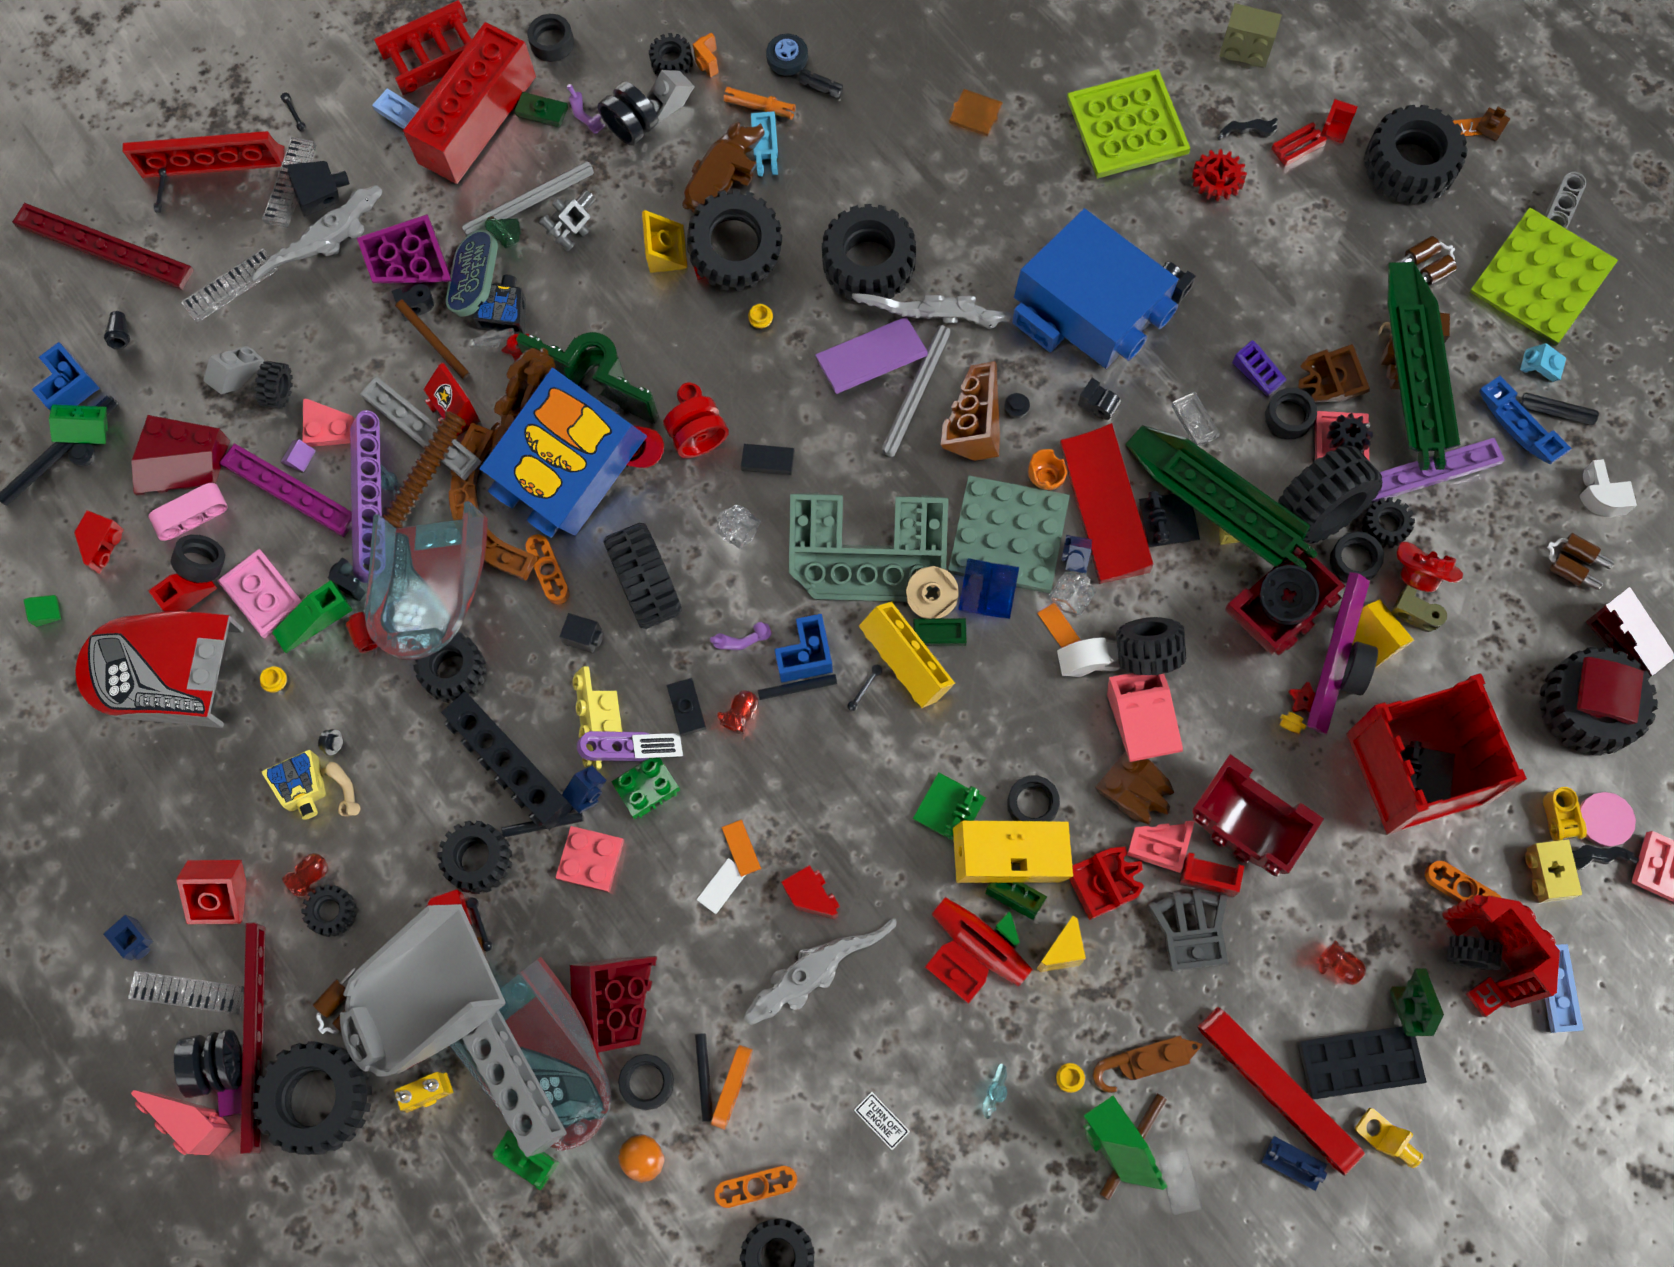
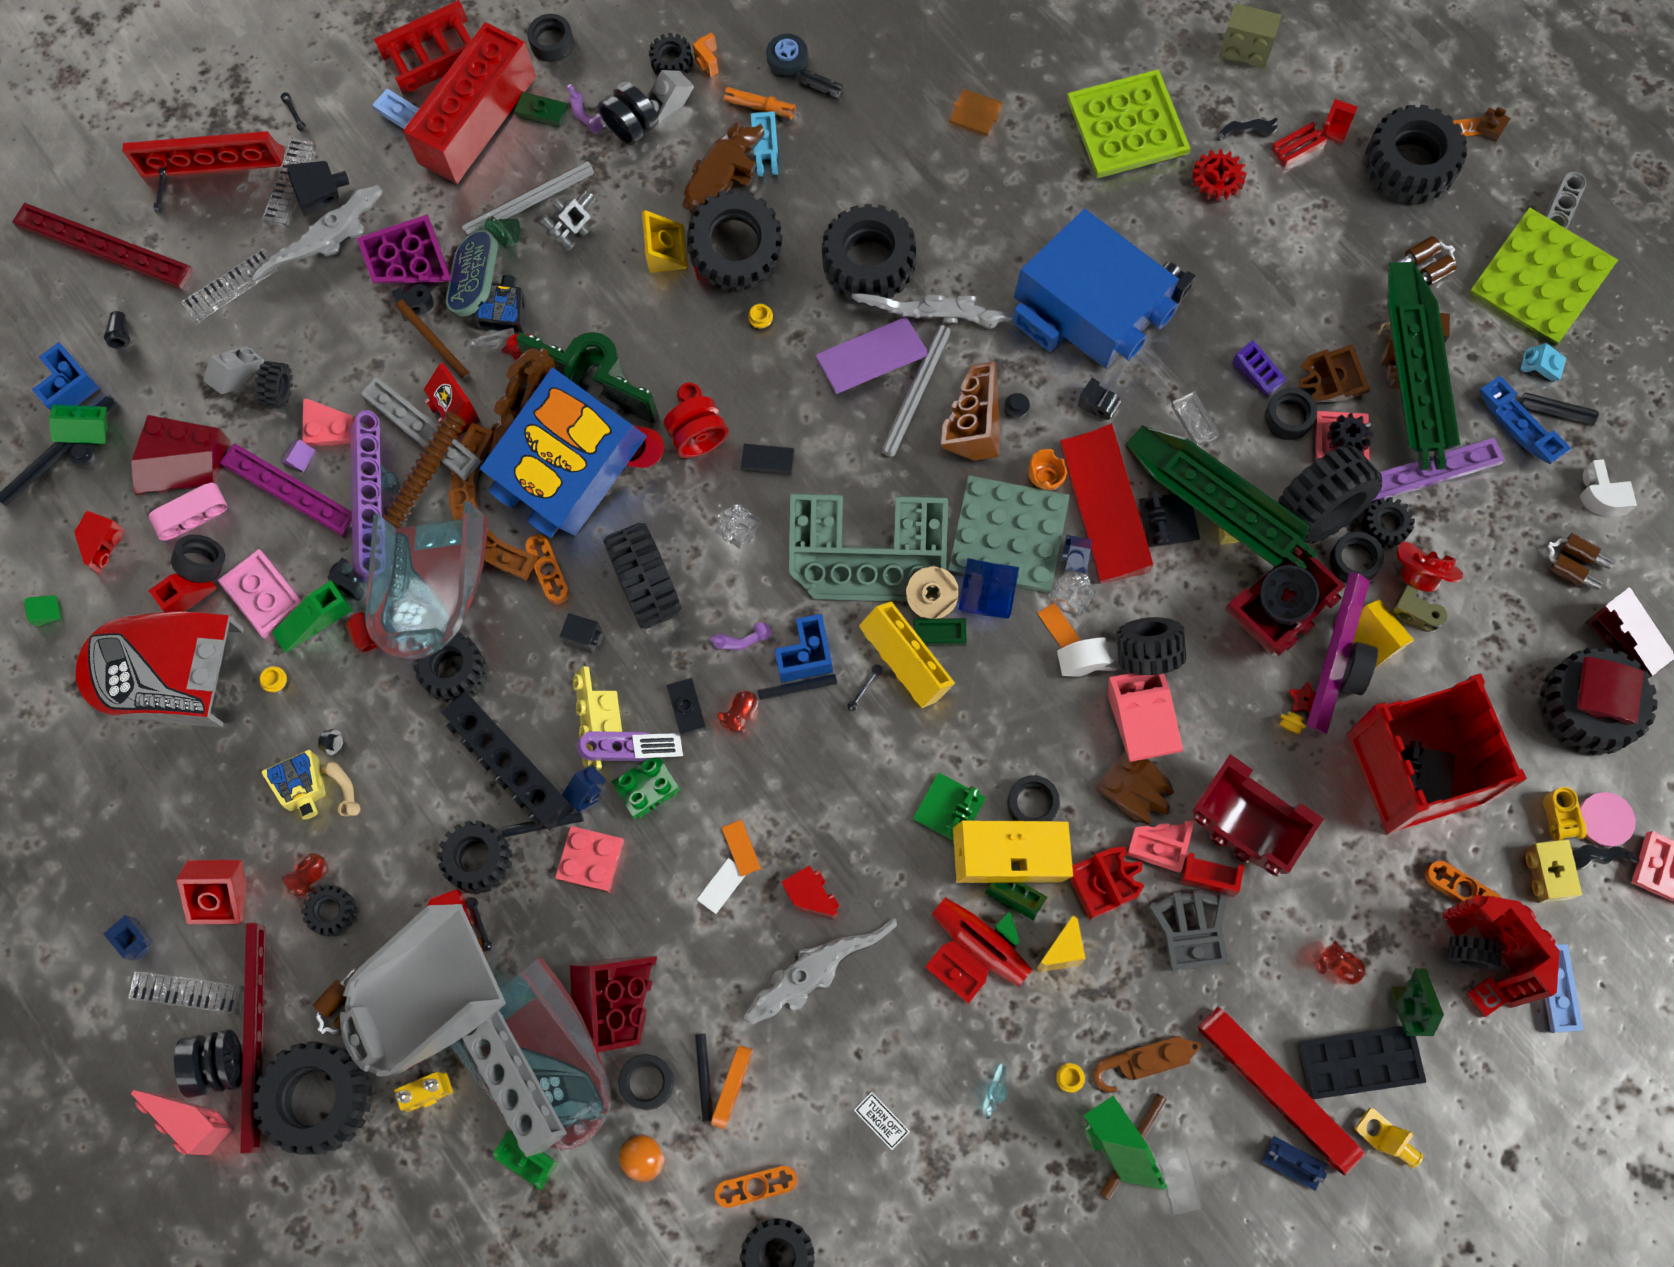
magenta tile [217,1084,242,1117] -> none

